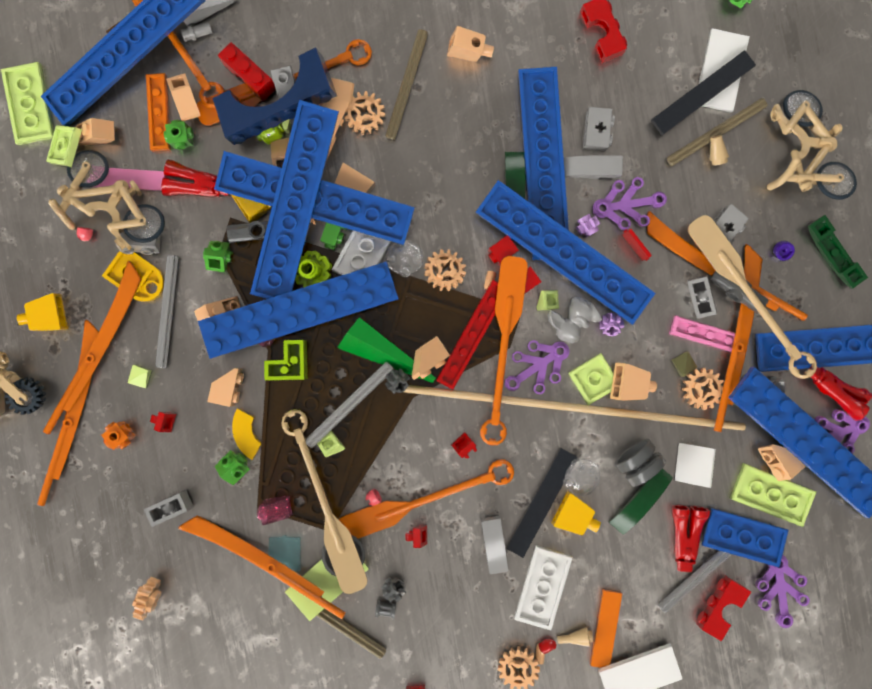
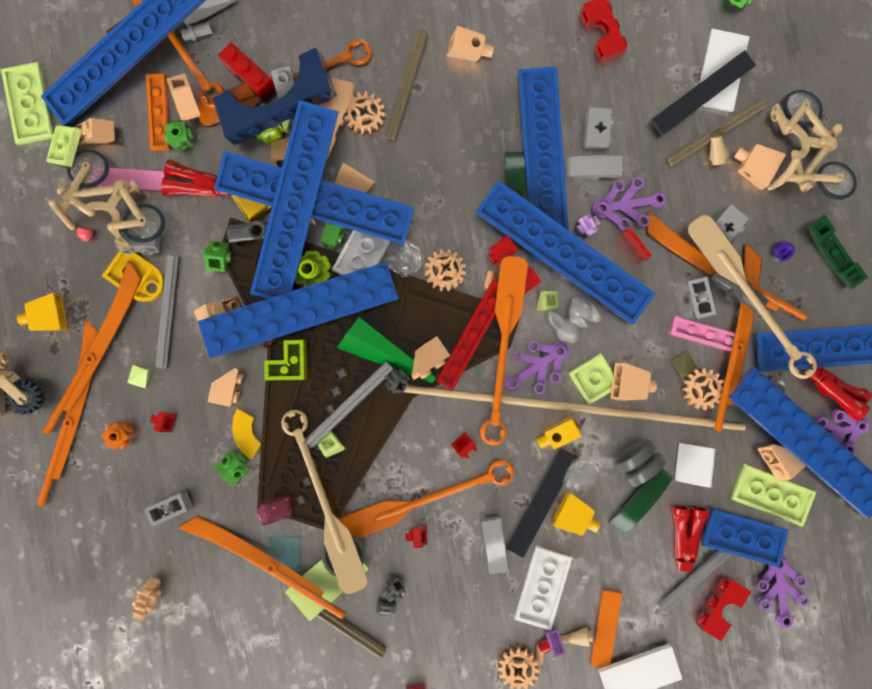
coral hinge [366,489,382,506] -> none
lavender gear [599,313,624,336] -> none
none -> yellow torso [537,414,582,450]
none -> medium lavender piece [545,629,566,657]
none -> light nougat torso [733,144,786,190]

